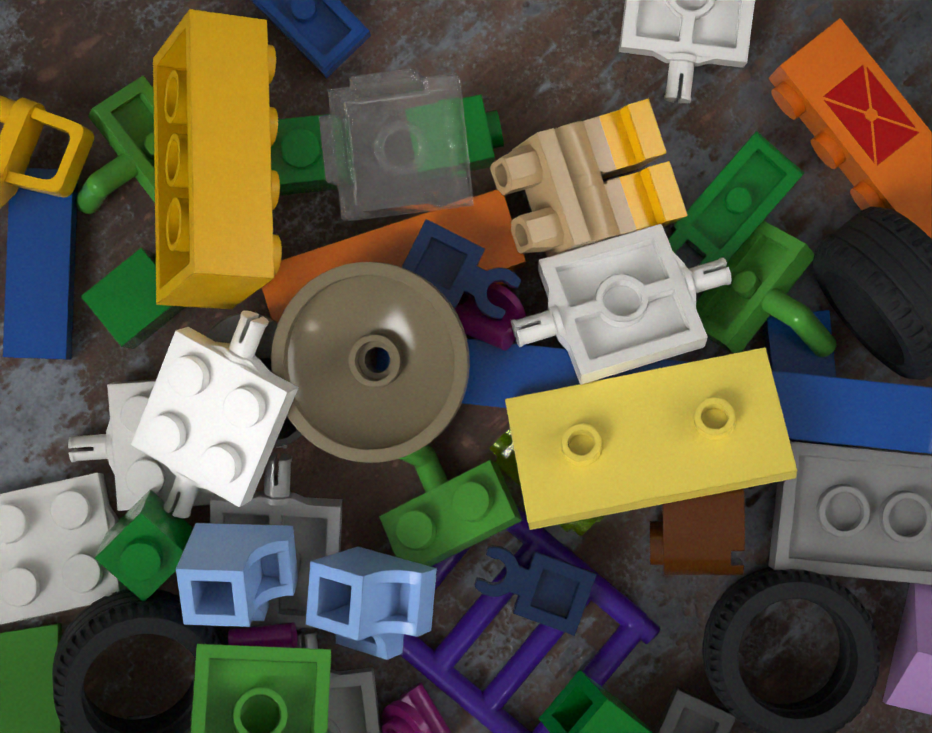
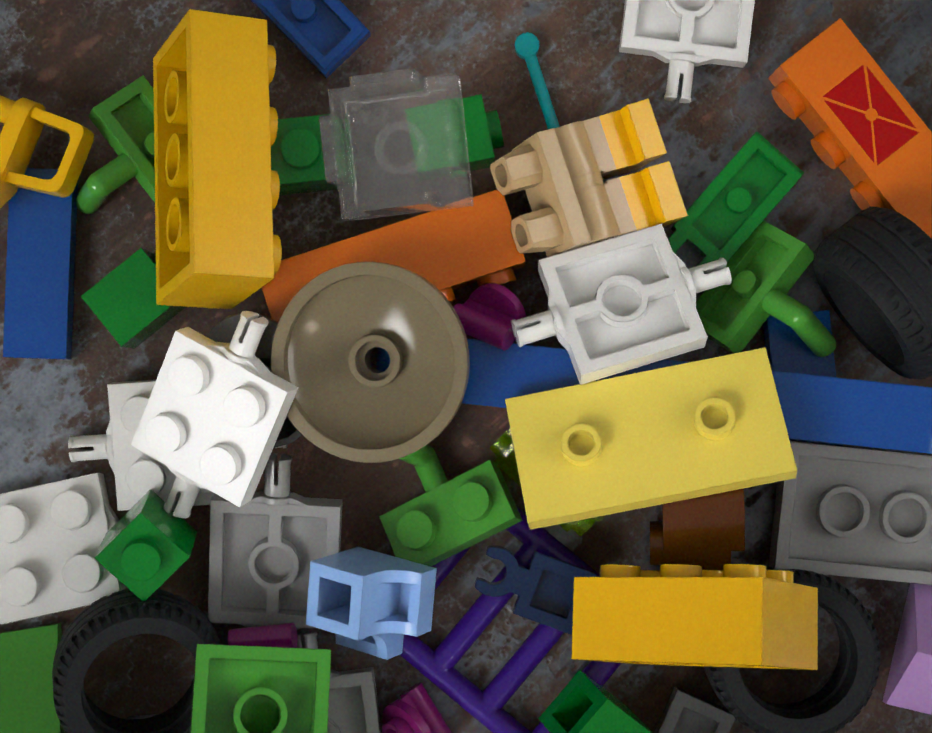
light blue brick [176,523,298,627] -> none
dark blue plate [402,219,521,320] -> none
none -> teal hinge [514,32,560,129]
none -> yellow brick [571,564,818,670]

